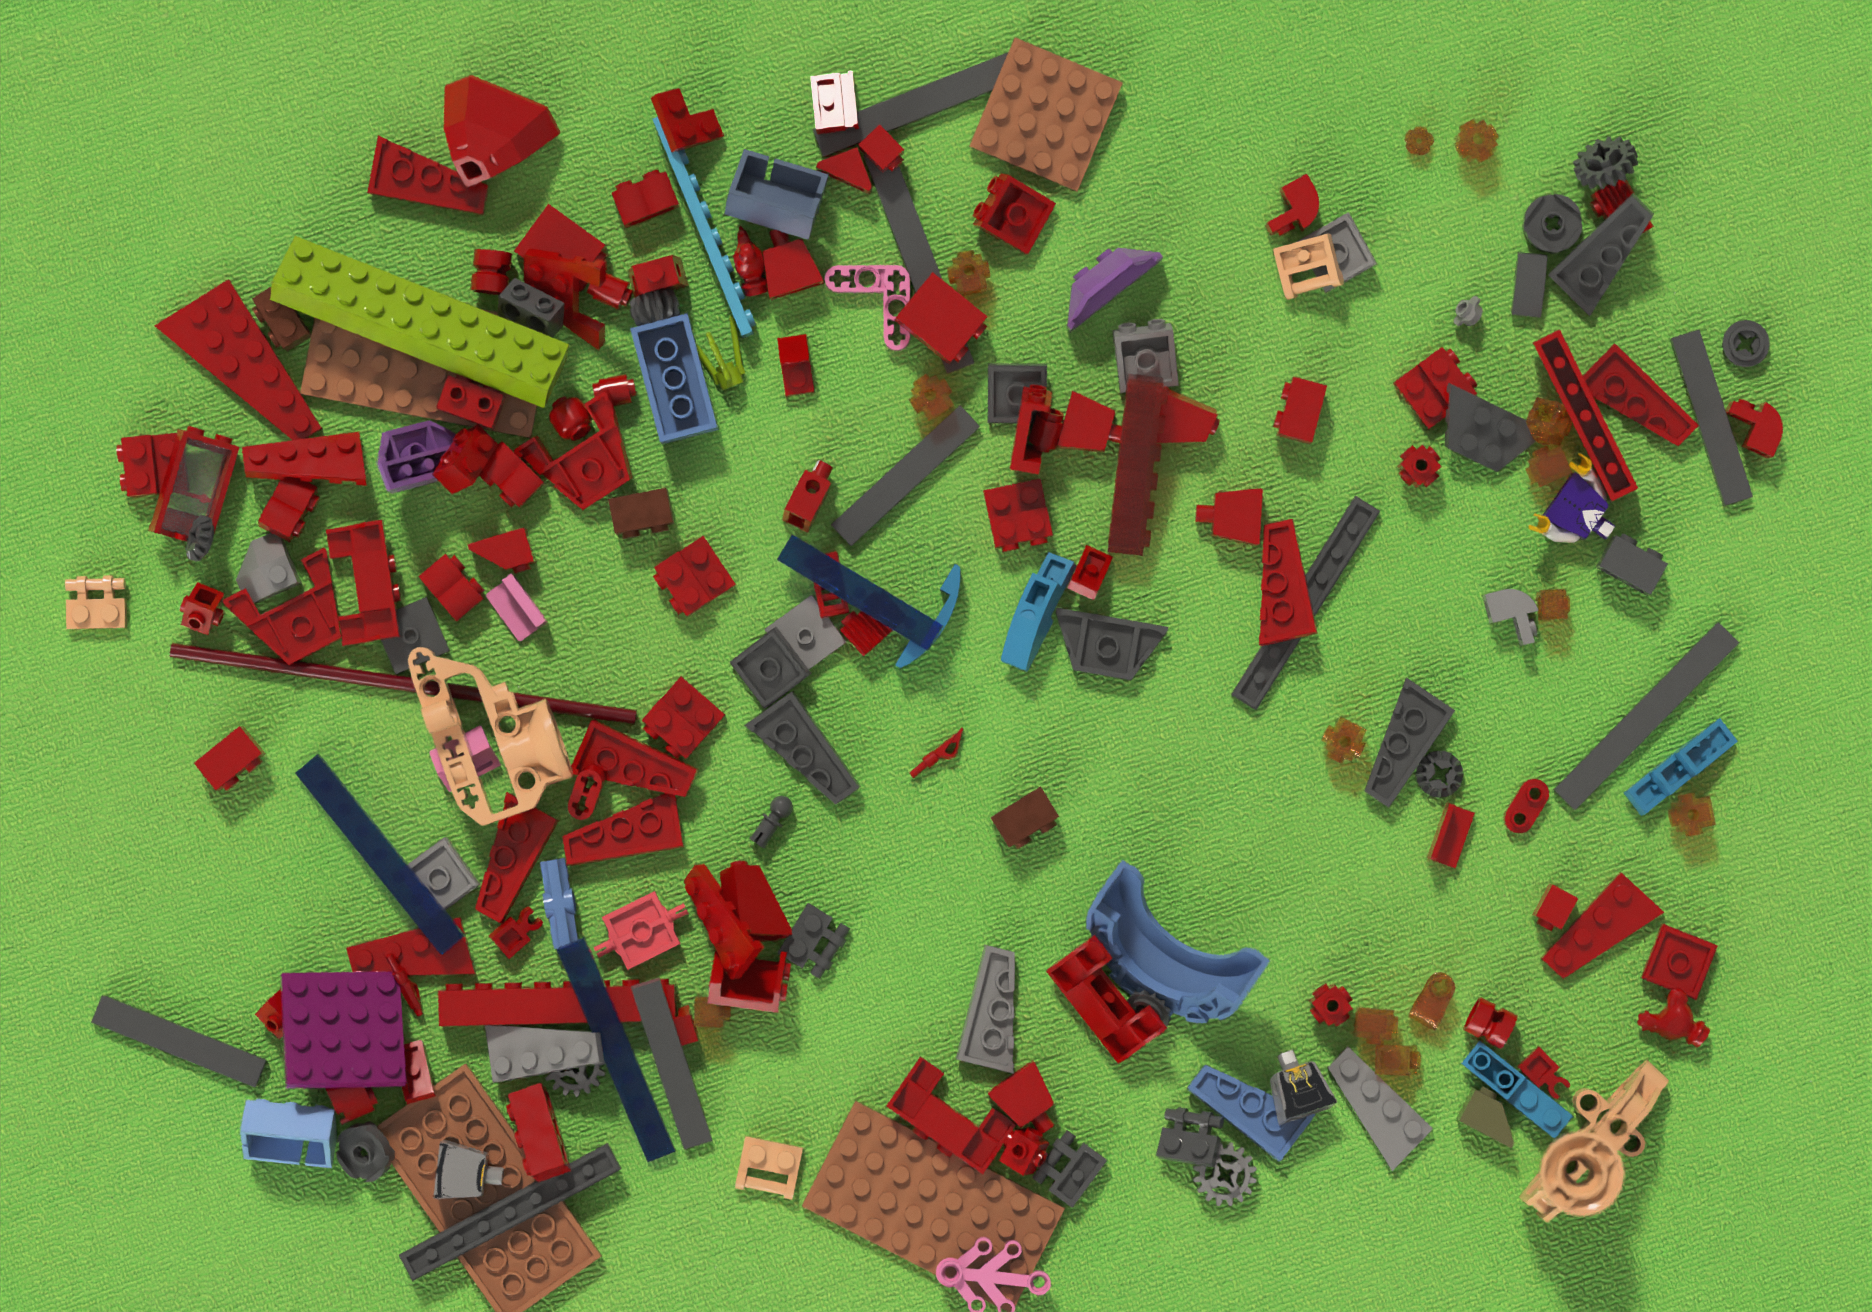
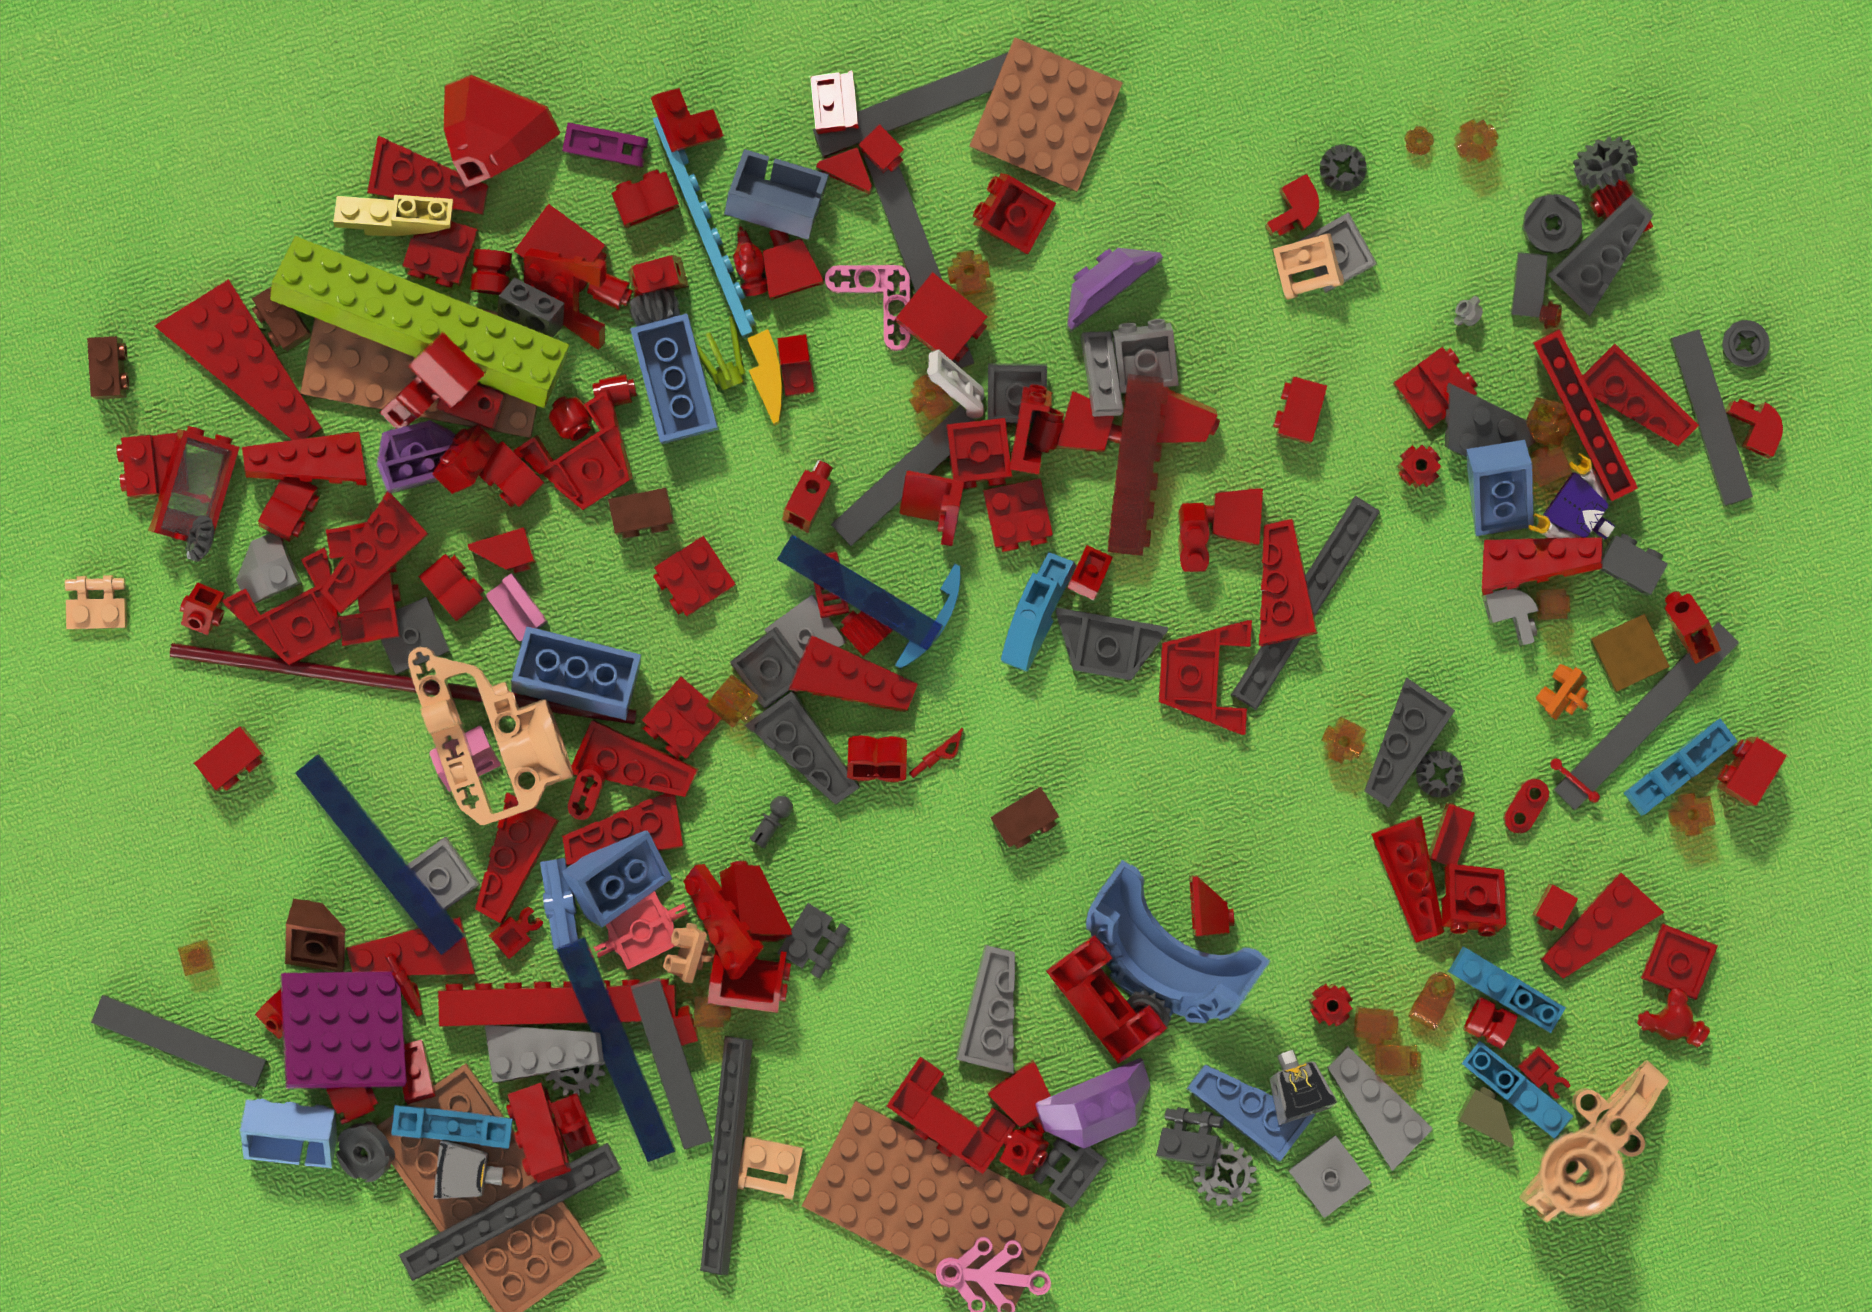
none -> copper brick [87,336,129,399]
none -> clear orange plate [178,939,215,976]
none -> copper slope [285,898,346,972]
none -> red wing [320,492,429,614]
none -> light yellow slope [333,195,453,236]
none -> red plate [379,332,485,429]
none -> dark azure slope [391,1105,513,1149]
none -> red plate [402,221,478,289]
none -> medium blue brick [511,626,641,720]
none -> red hips [550,1093,597,1153]
none -> magenta plate [562,122,649,168]
none -> medium blue slope [562,830,672,927]
none -> light nougat hips [663,923,714,983]
none -> dark grey tile [700,1036,753,1275]
none -> clear orange brick [706,674,759,728]
none -> yellow slope [747,329,783,426]
none -> red wing [788,635,918,712]
none -> red brick [847,735,907,782]
none -> red bracket [900,471,965,546]
none -> white plate [927,349,984,418]
none -> red plate [946,418,1012,489]
none -> medium lavender wedge [1035,1058,1150,1149]
none -> light grey tile [1081,331,1123,417]
none -> red wing [1158,620,1252,735]
none -> red brick [1178,503,1209,572]
none -> red slope [1189,875,1235,936]
none -> light grey plate [1288,1135,1371,1218]
none -> dark grey gear [1320,144,1367,191]
none -> red wing [1371,815,1444,943]
none -> red plate [1441,863,1506,937]
none -> dark azure slope [1448,947,1566,1033]
none -> medium blue slope [1466,440,1534,536]
none -> red wing [1482,537,1603,595]
none -> orange hips [1536,664,1589,720]
none -> clear red plate [1539,301,1562,329]
none -> red hinge [1550,758,1600,803]
none -> pearl gold tile [1590,614,1670,692]
none -> red torso [1664,591,1721,665]
none -> red brick [1717,737,1787,806]

